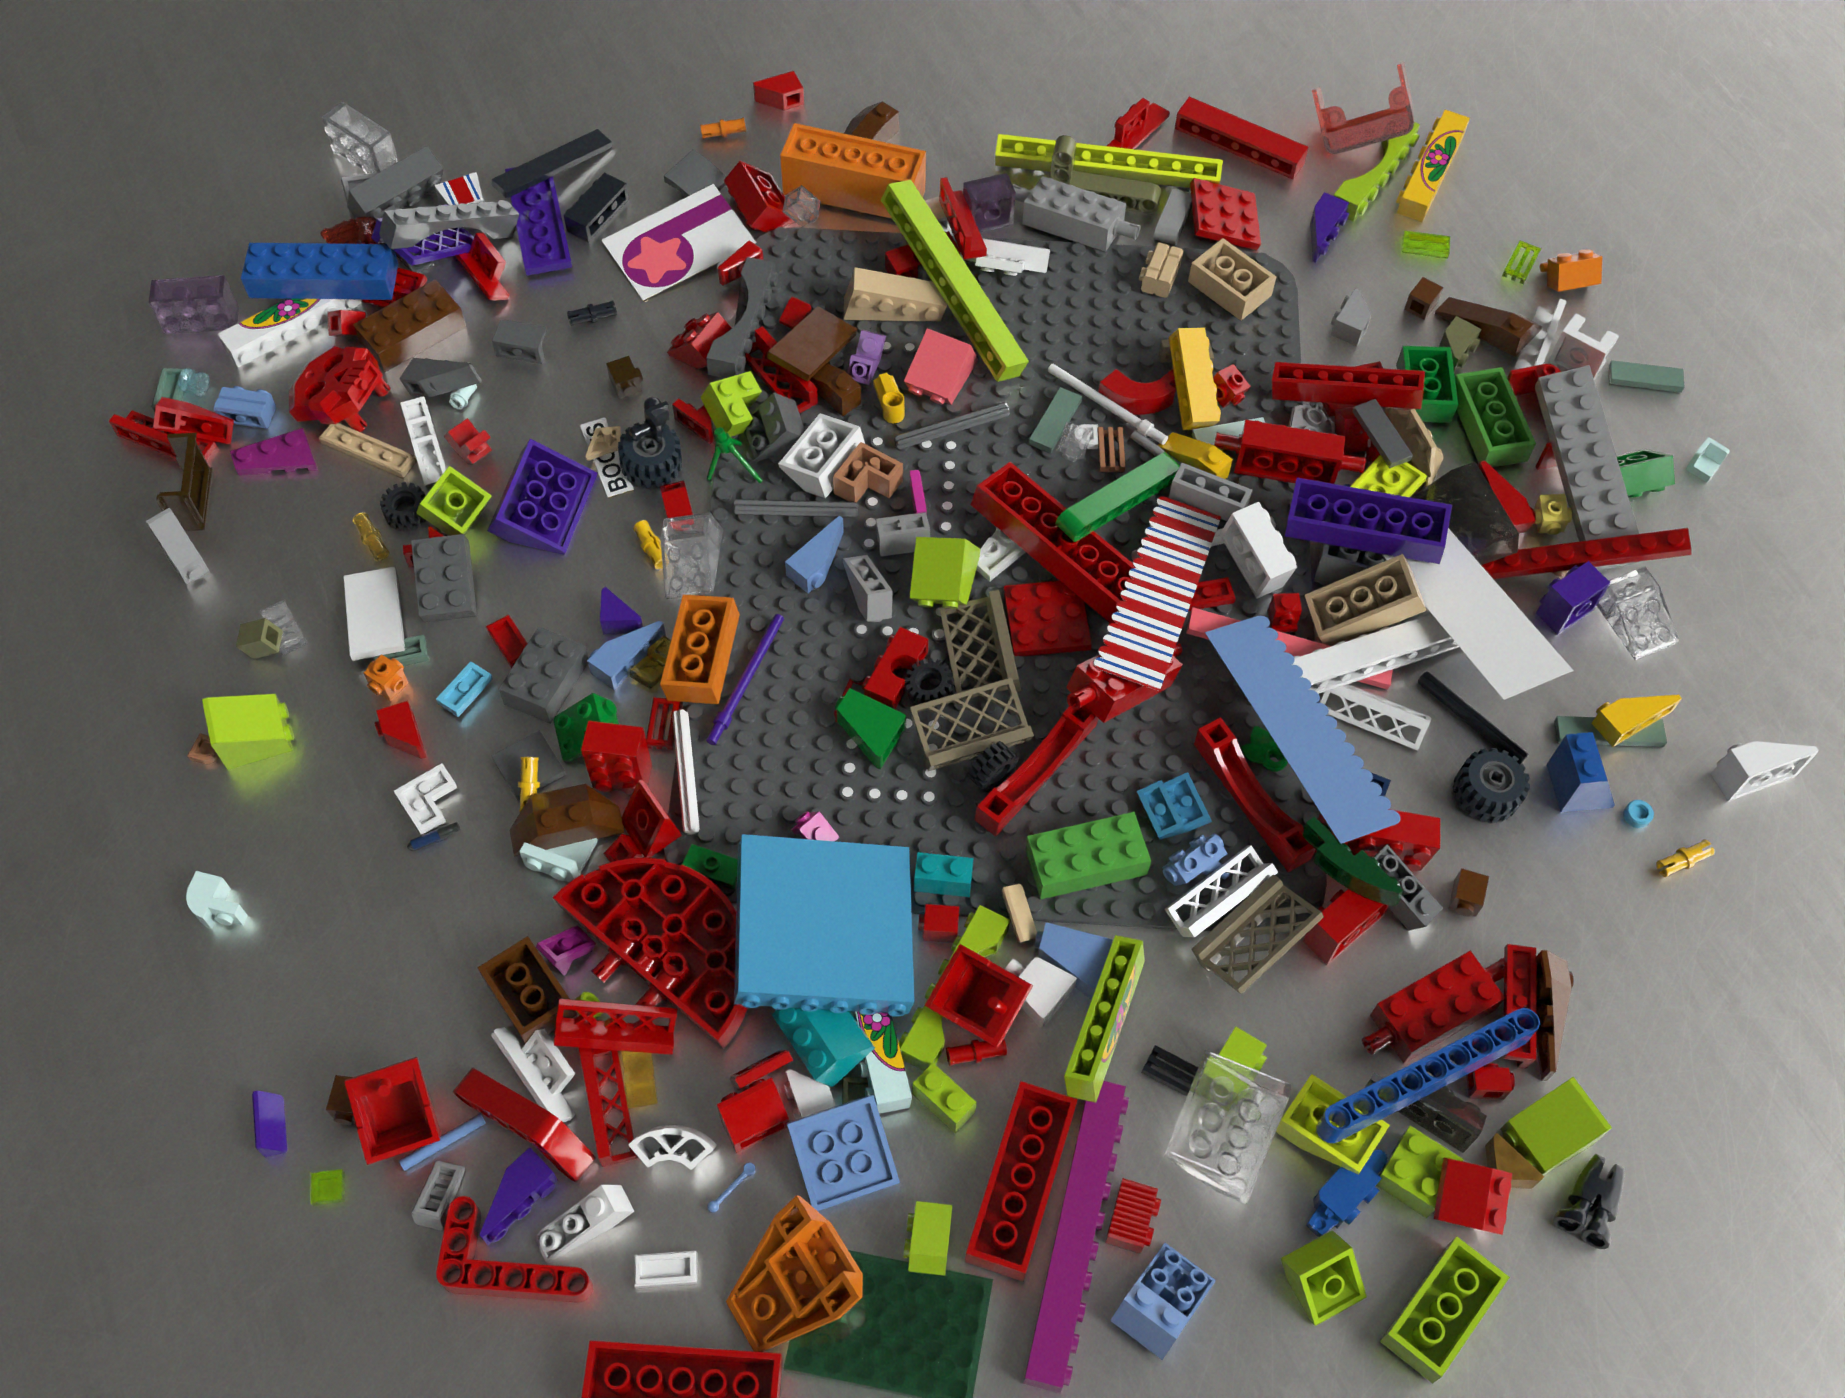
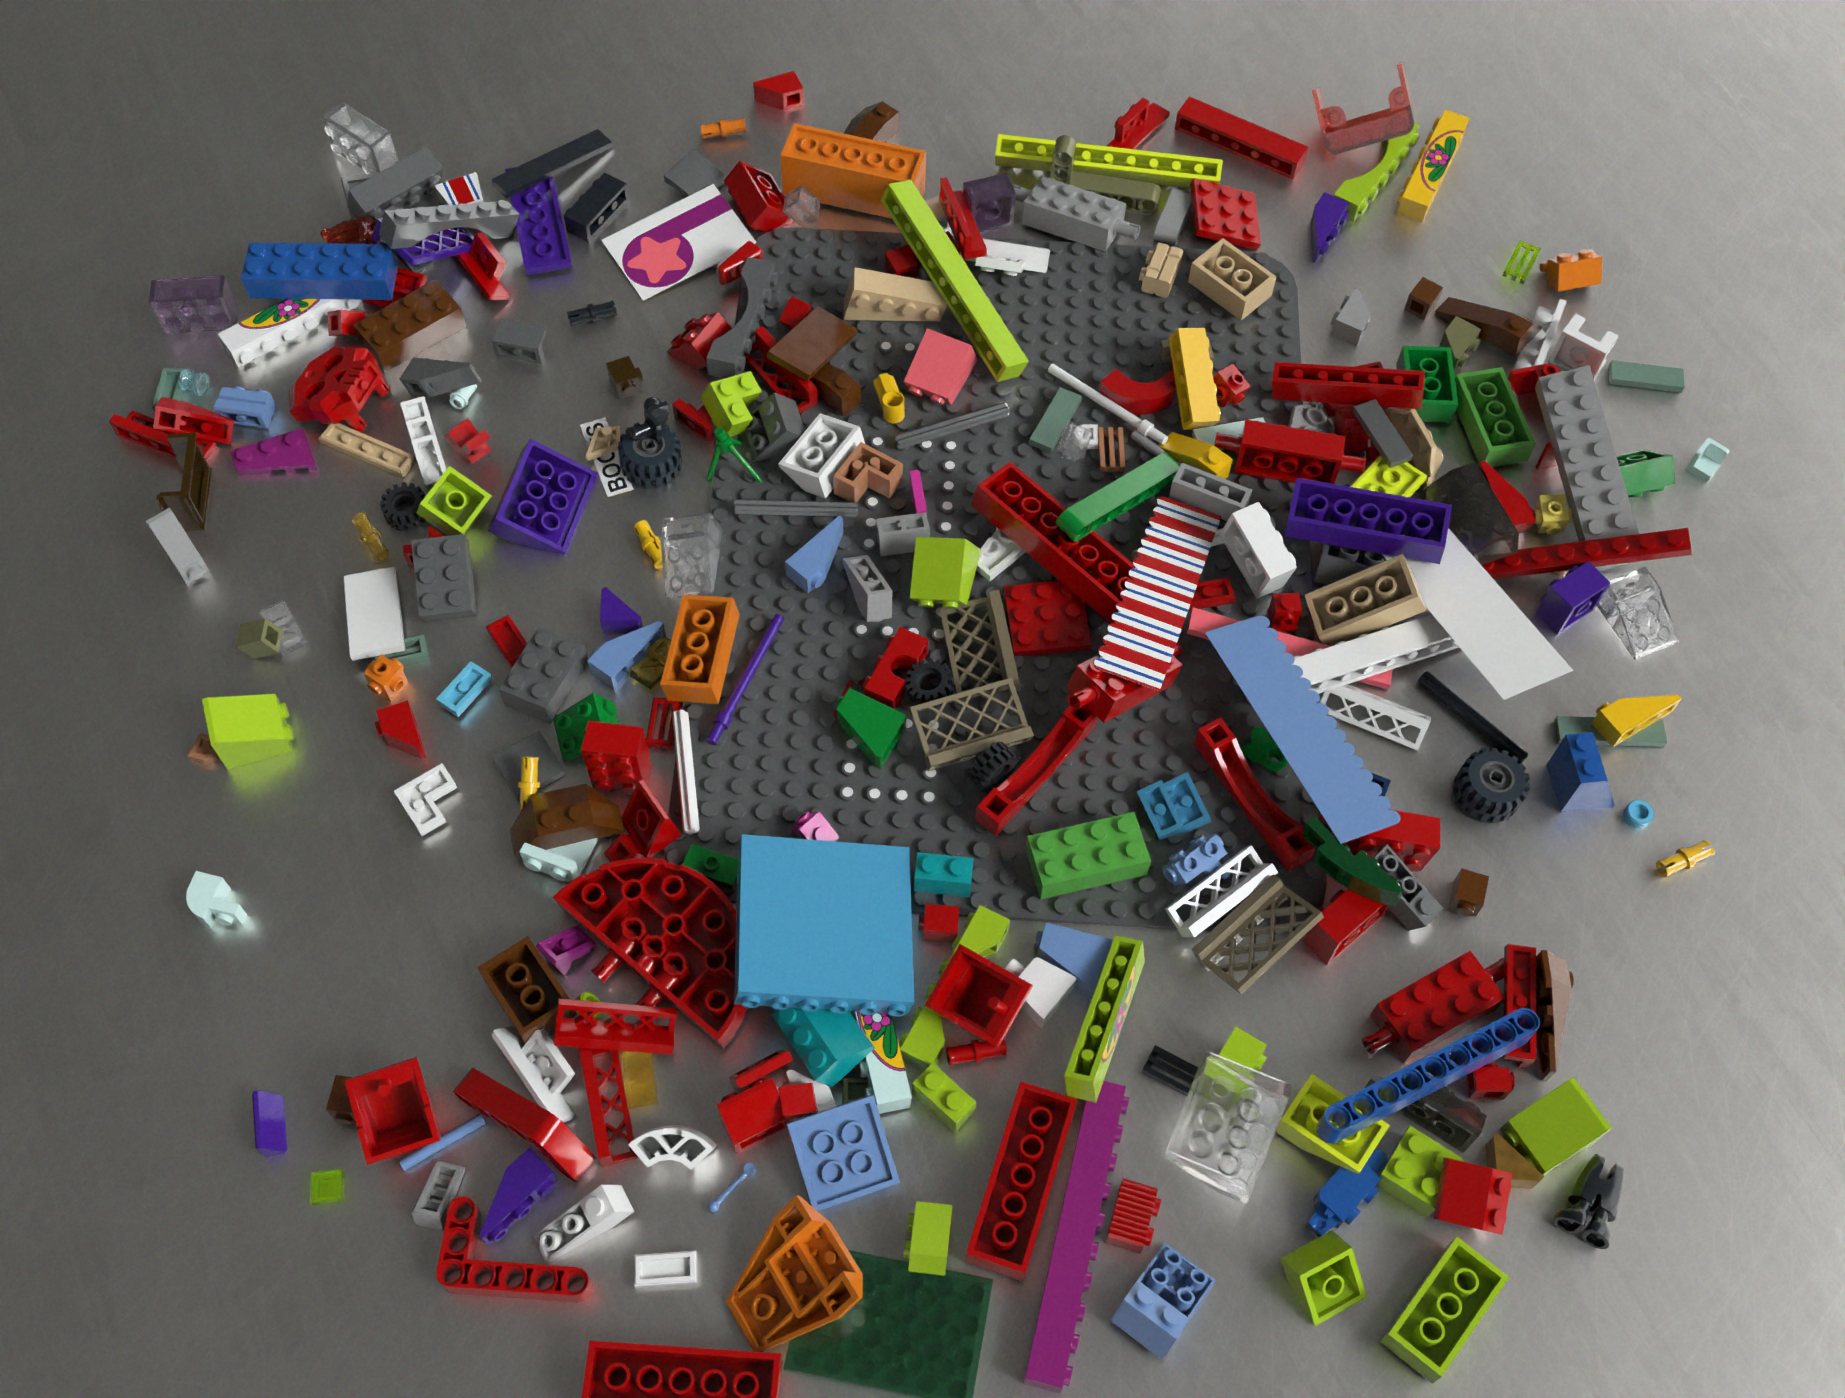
piece [407,822,460,850] -> none
red slope [660,480,695,529] -> none
medium lavender slope [847,330,886,385] -> none
tan slope [1001,884,1037,943] -> none
clear neon green tile [1402,231,1450,259] -> none
white slope [1711,741,1819,801] -> none
none -> red slope [778,1083,818,1120]

